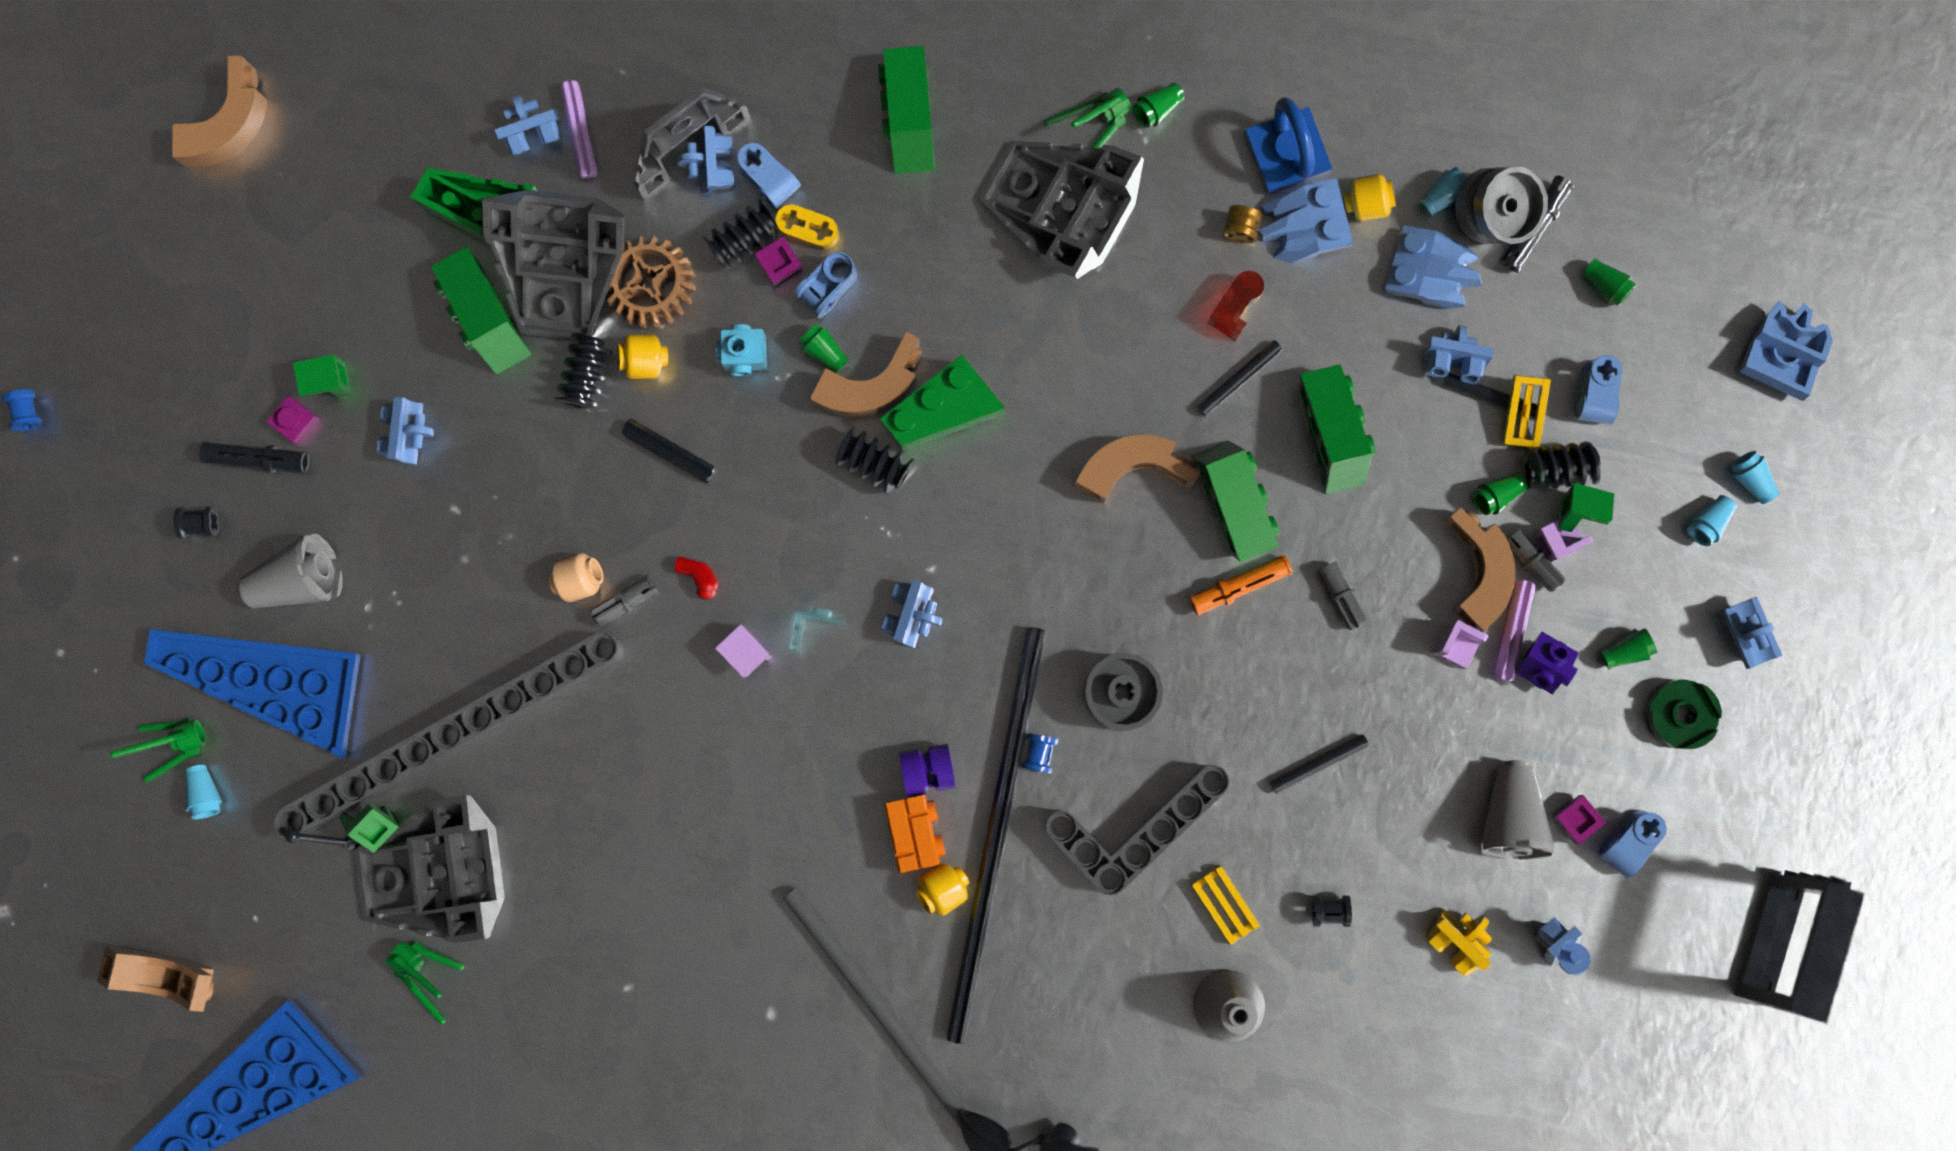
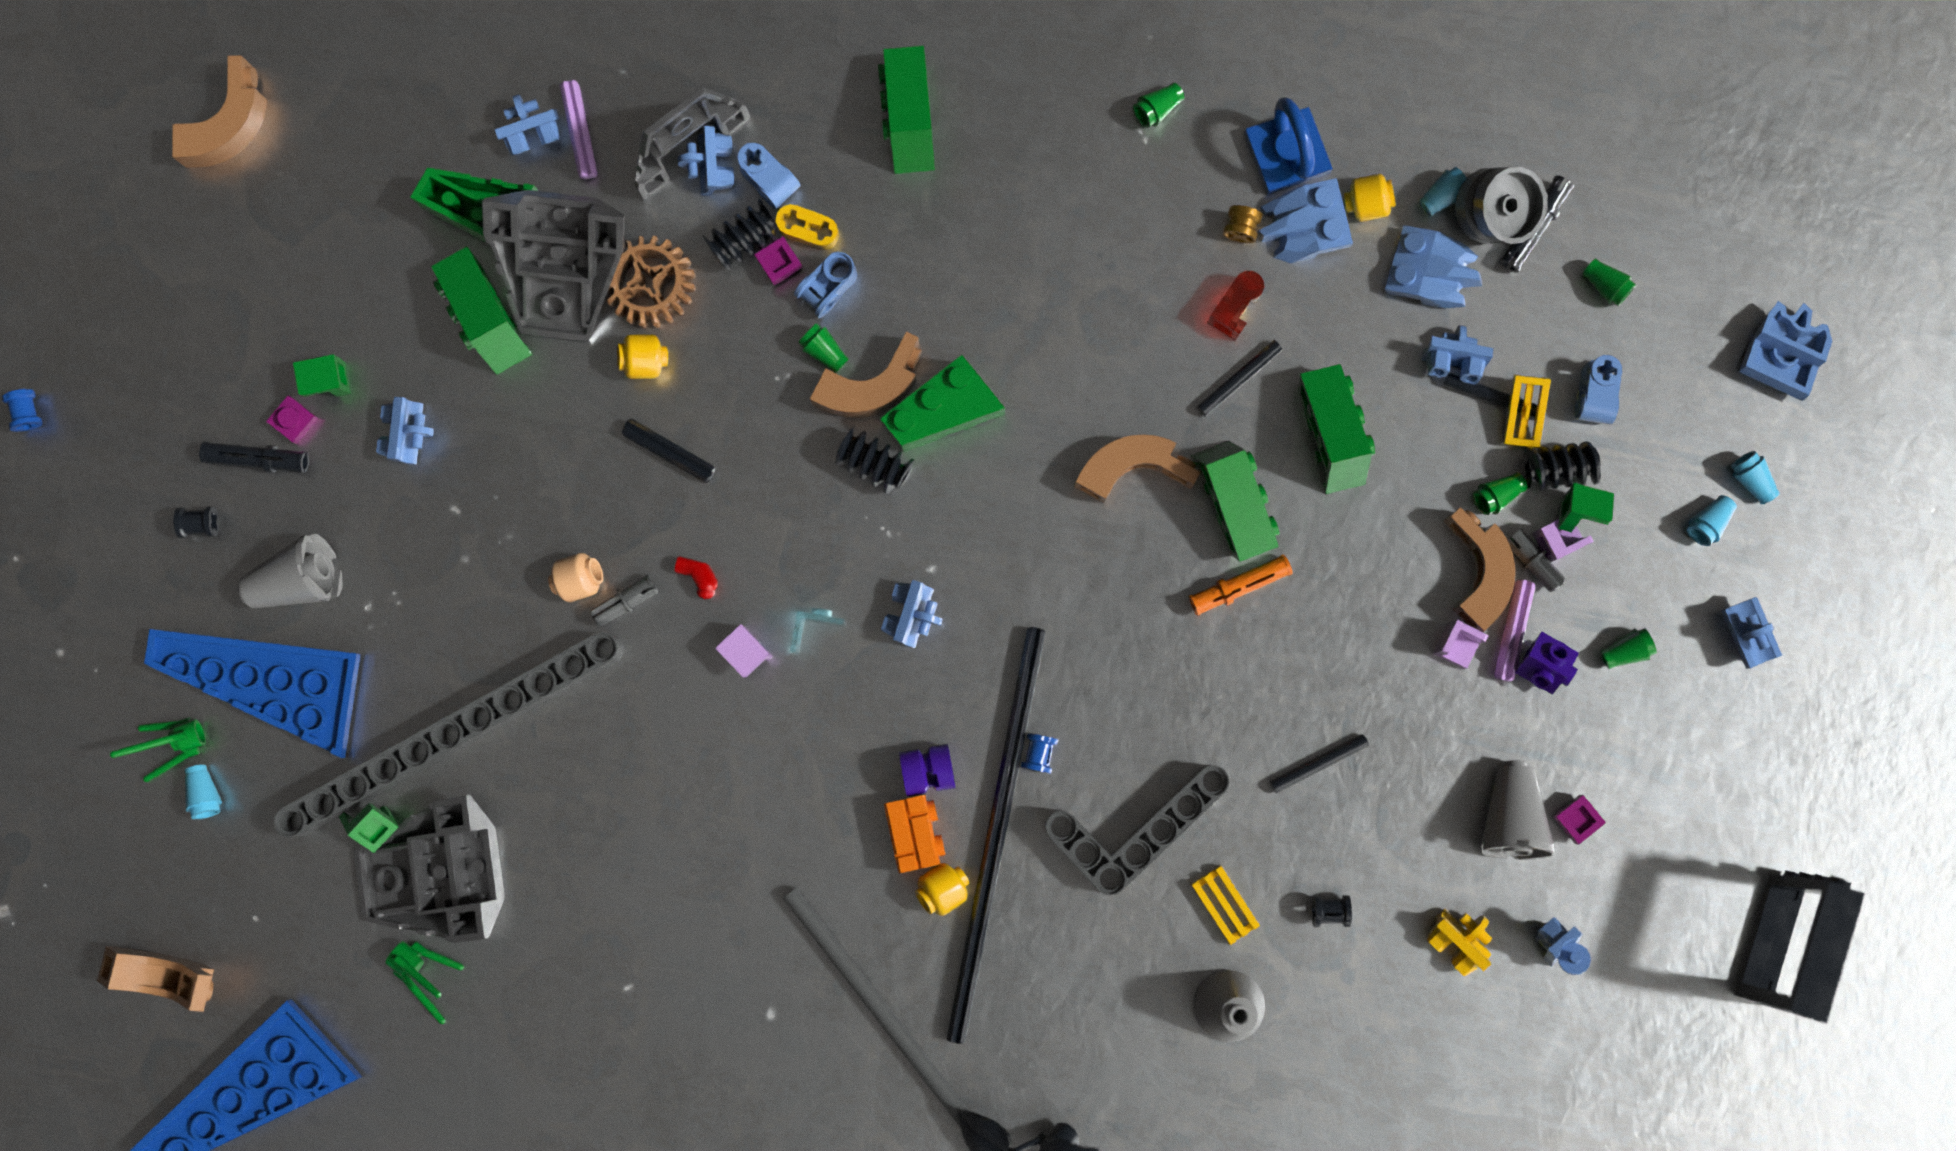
black hinge [285,829,359,851] -> none
black piece [554,333,613,409] -> none
medium azure brick [715,324,767,376] -> none
flat silver wedge [978,141,1144,279] -> none
green plant [1044,88,1132,148] -> none
dark grey wheel [1083,653,1163,732] -> none
dark grey axle [1317,561,1367,630] -> none
medium blue piece [1598,810,1667,878] -> none
dark green plate [1646,679,1722,749] -> none

